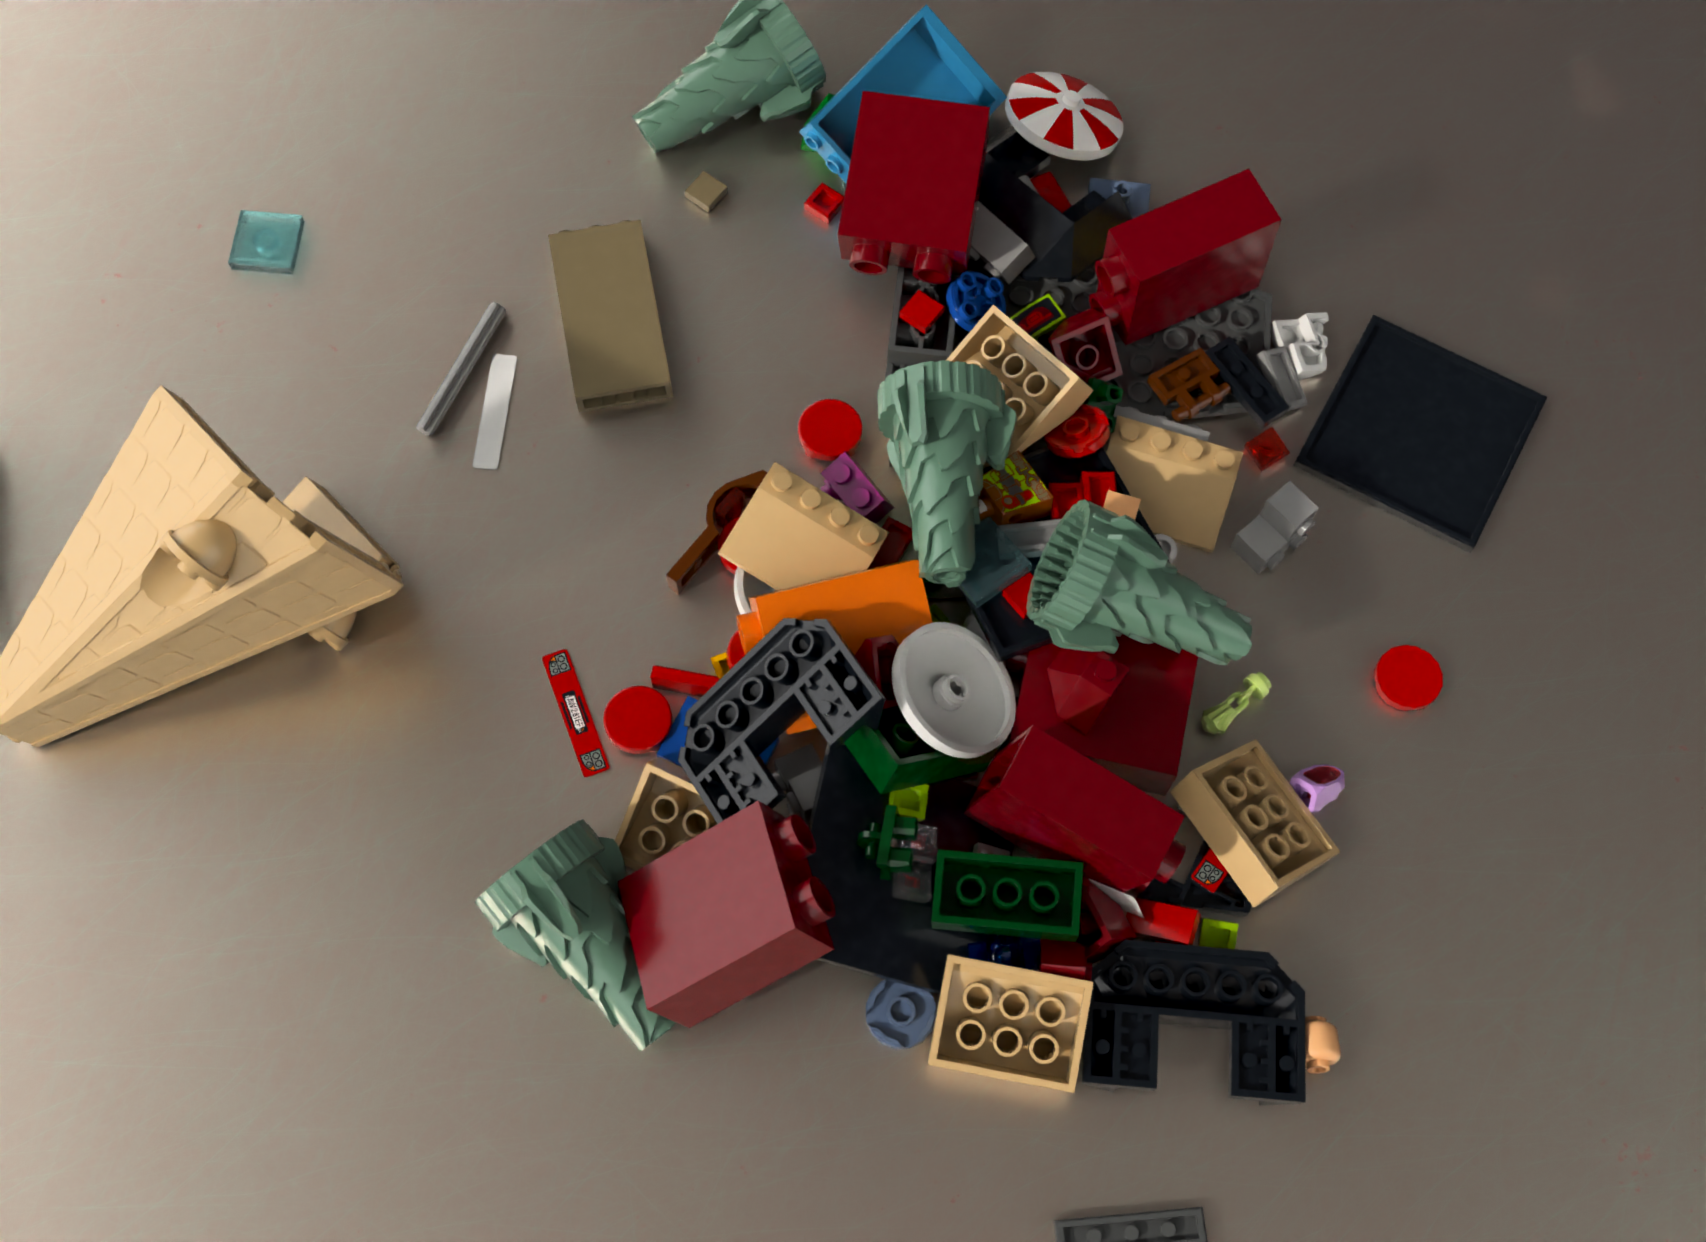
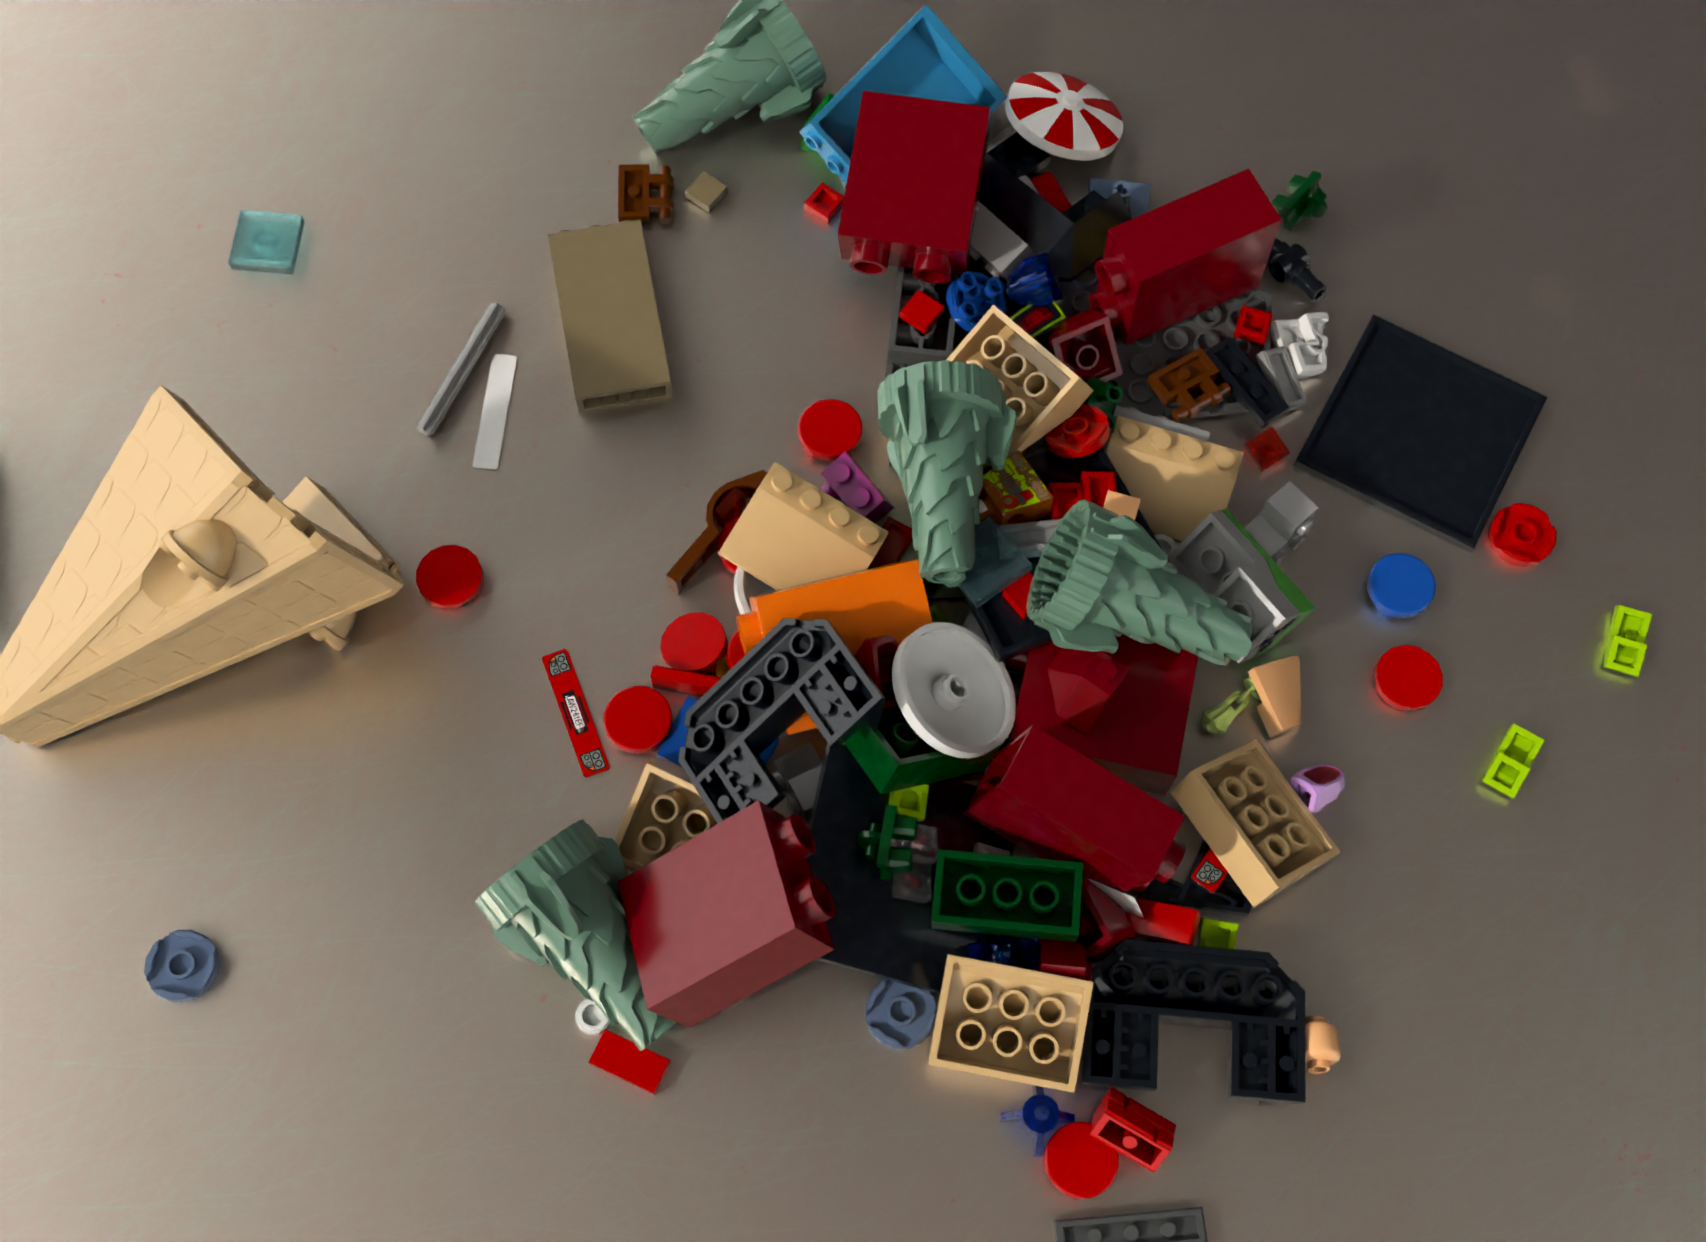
none -> sand blue tile [144,930,220,1002]
none -> red tile [416,545,484,610]
none -> white tile [575,999,611,1035]
none -> red tile [588,1029,671,1095]
none -> reddish brown plate [618,164,674,224]
none -> red tile [660,612,728,674]
none -> clear blue brick [1000,1085,1075,1157]
none -> clear blue brick [1005,252,1063,306]
none -> red tile [1043,1122,1119,1200]
none -> red brick [1089,1087,1176,1173]
none -> light grey piece [1168,509,1315,663]
none -> red tile [1233,305,1273,345]
none -> light nougat slope [1248,655,1301,738]
none -> black pin [1268,238,1327,302]
none -> dark green hips [1271,171,1328,231]
none -> blue tile [1367,553,1436,618]
none -> lime slope [1481,723,1545,799]
none -> red tile [1488,503,1557,567]
none -> lime slope [1603,605,1652,677]

